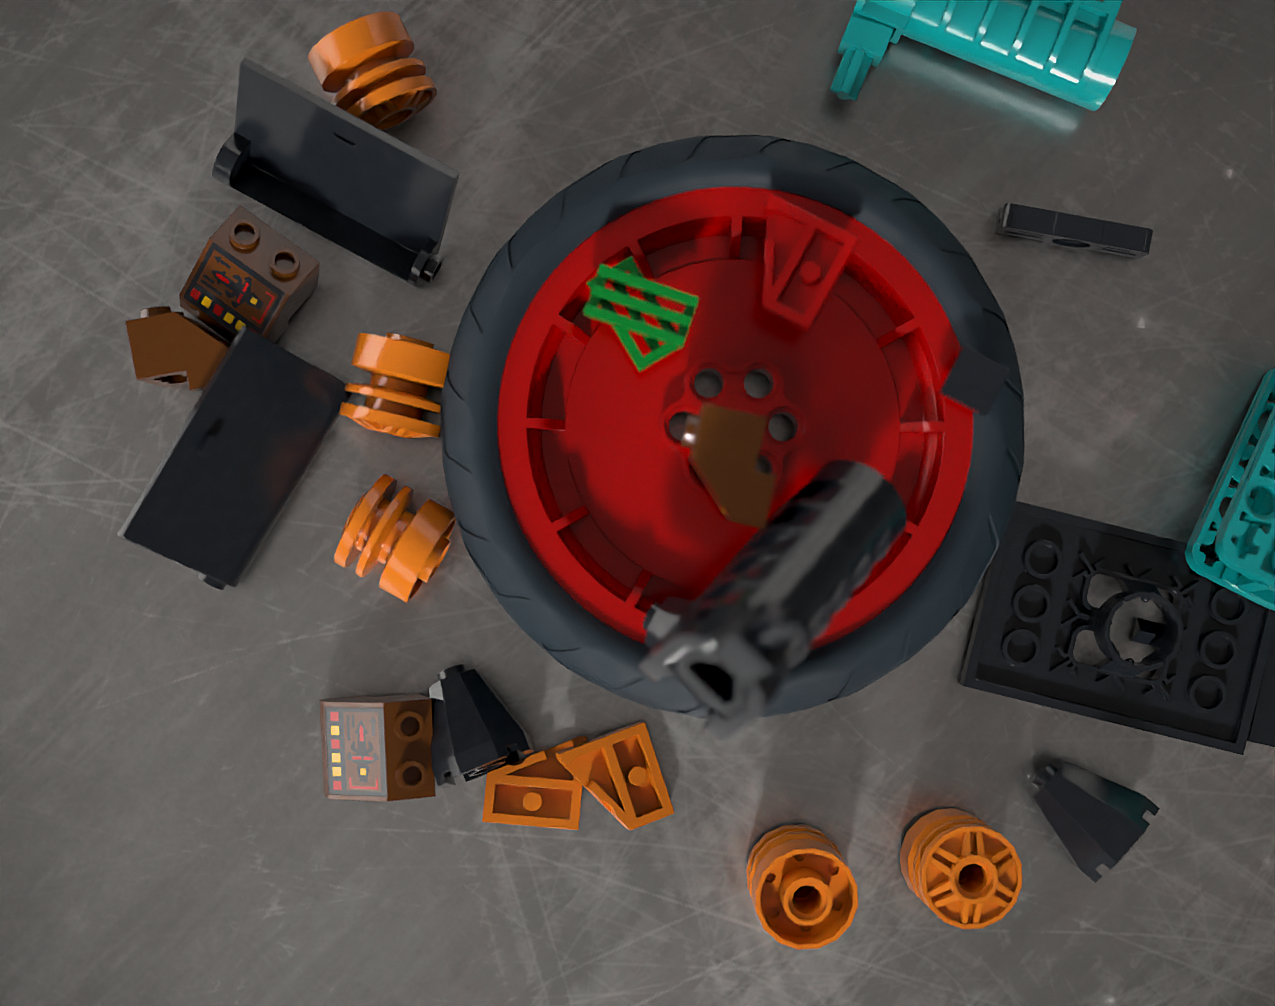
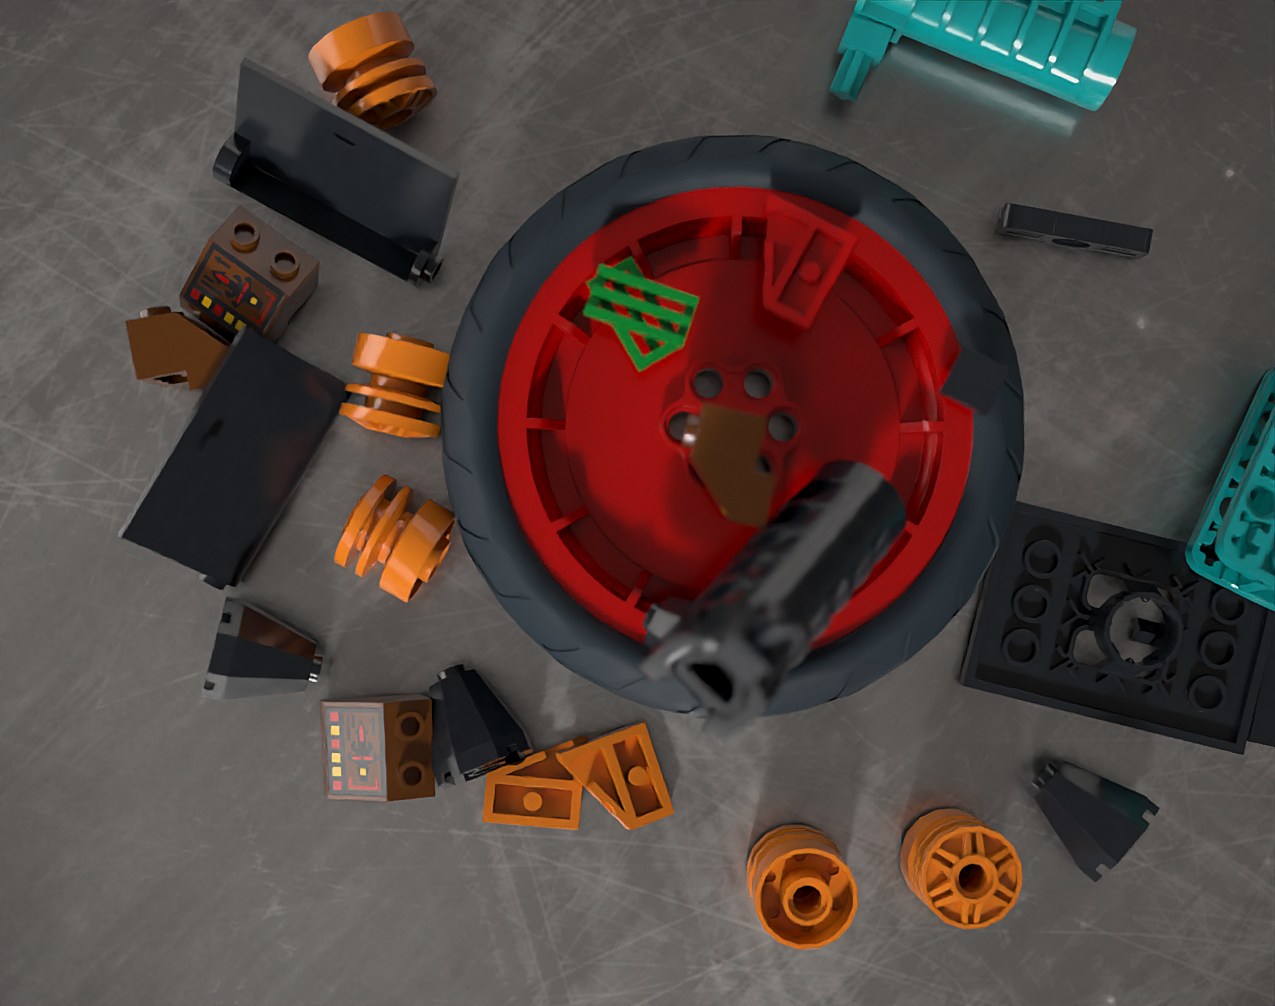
none -> black cone [201,596,323,700]

